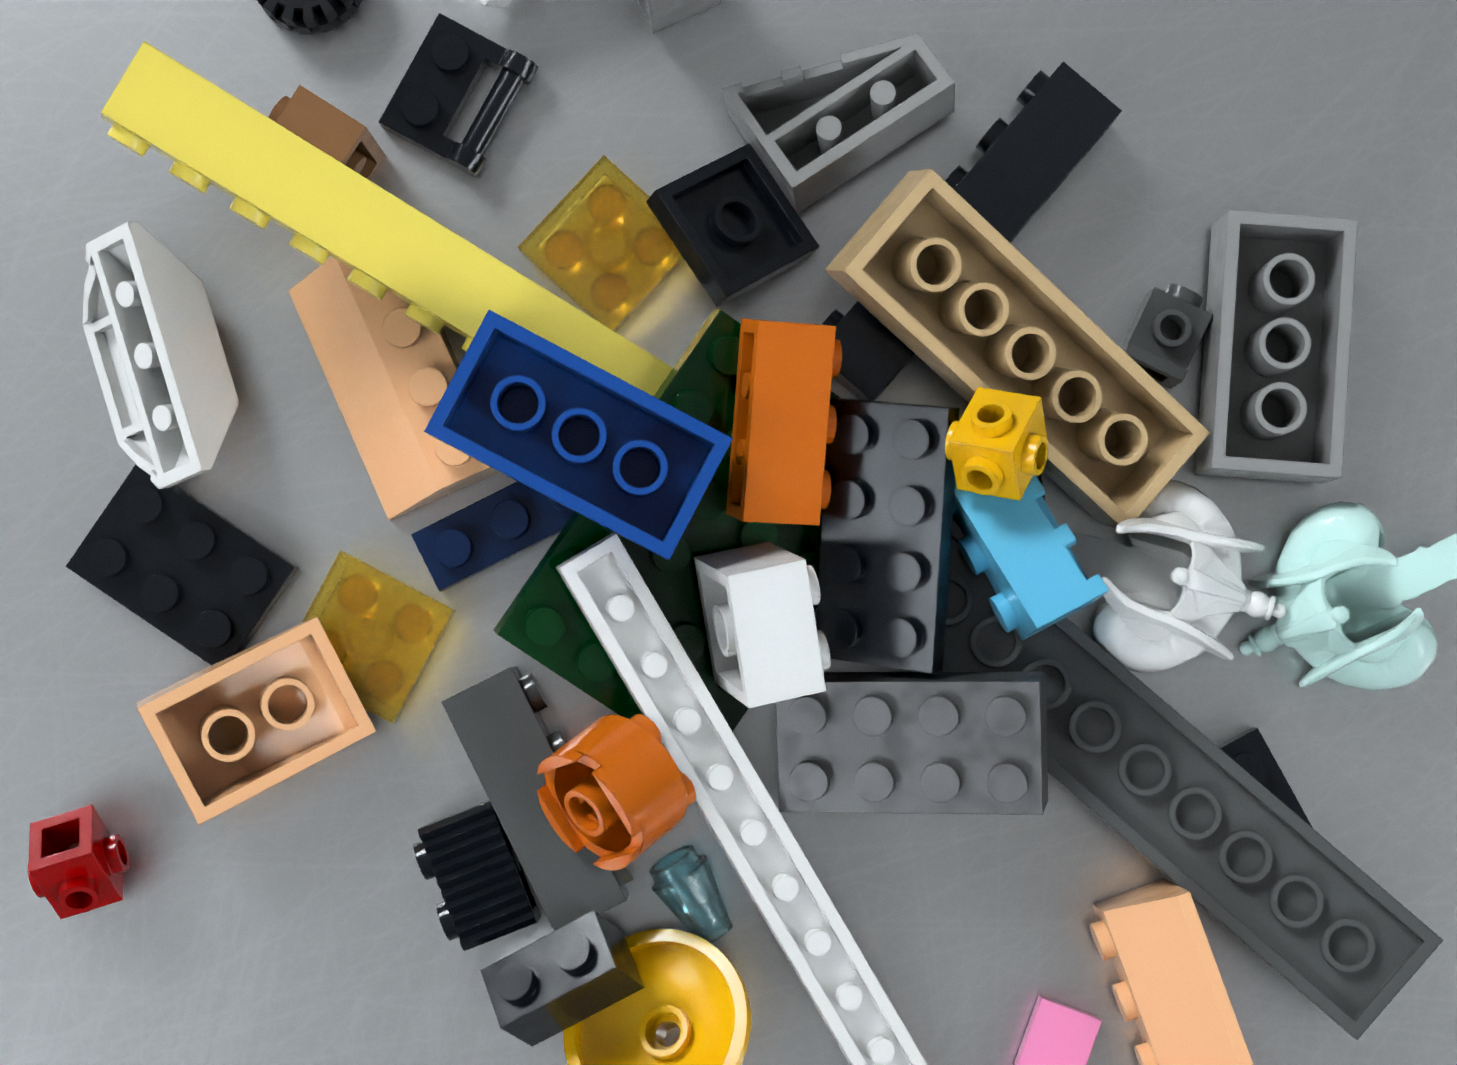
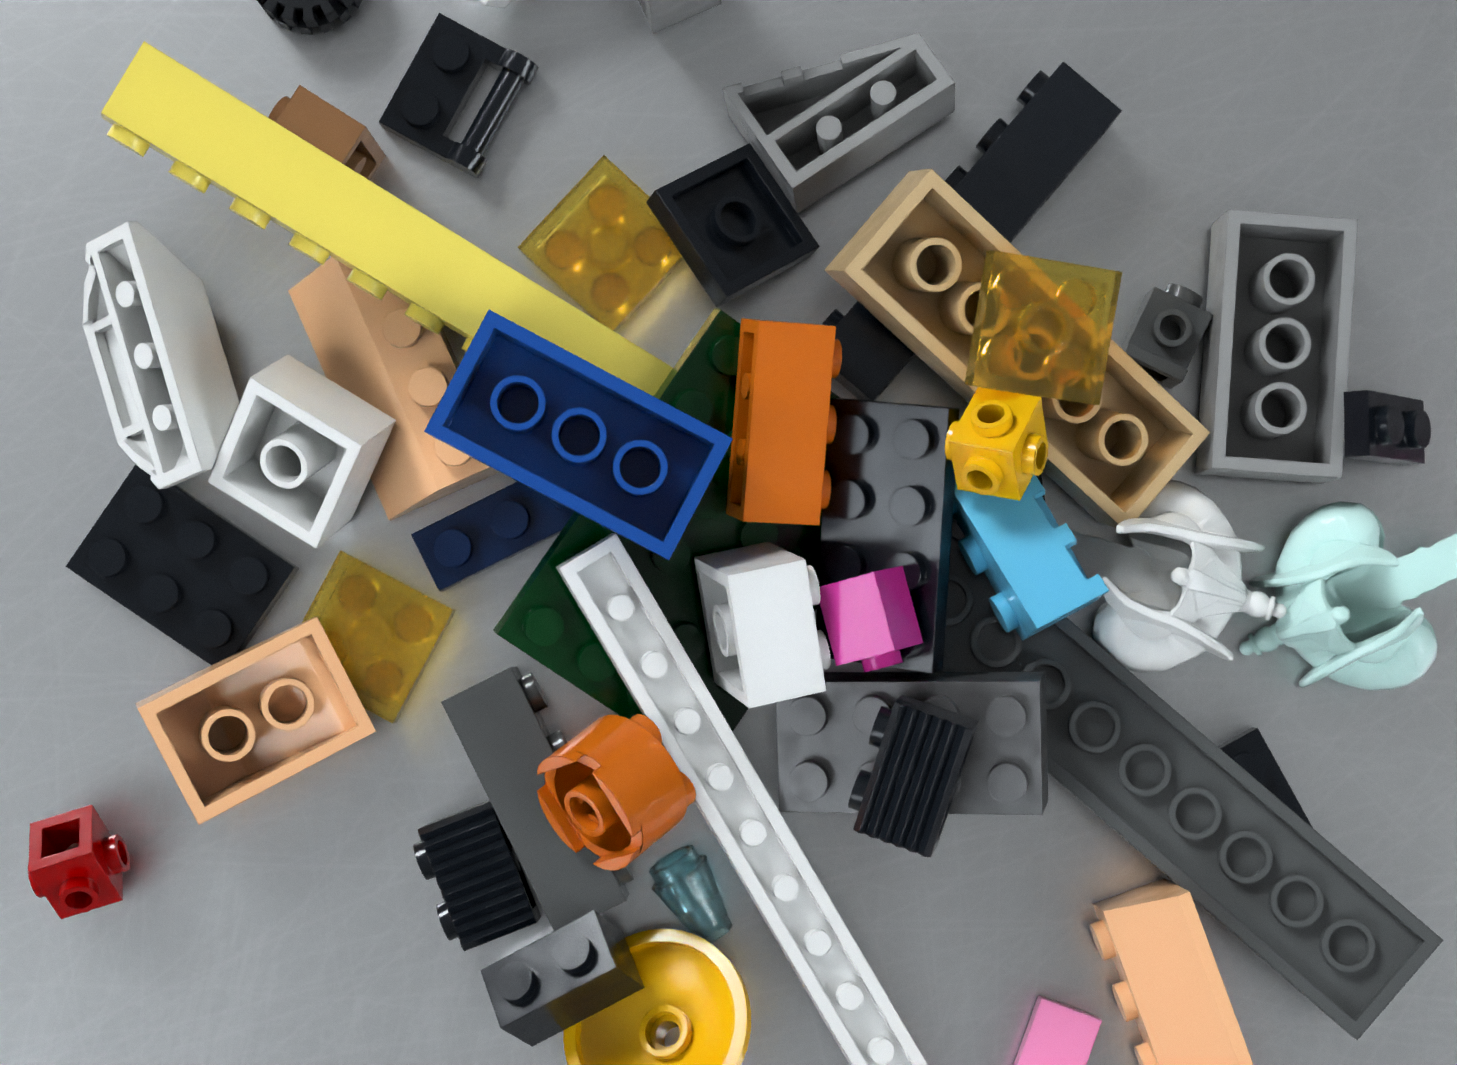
none -> white brick [208,354,396,548]
none -> dark pink brick [820,566,923,673]
none -> black brick [848,695,979,857]
none -> clear yellow plate [965,250,1122,406]
none -> black plate [1344,390,1431,465]

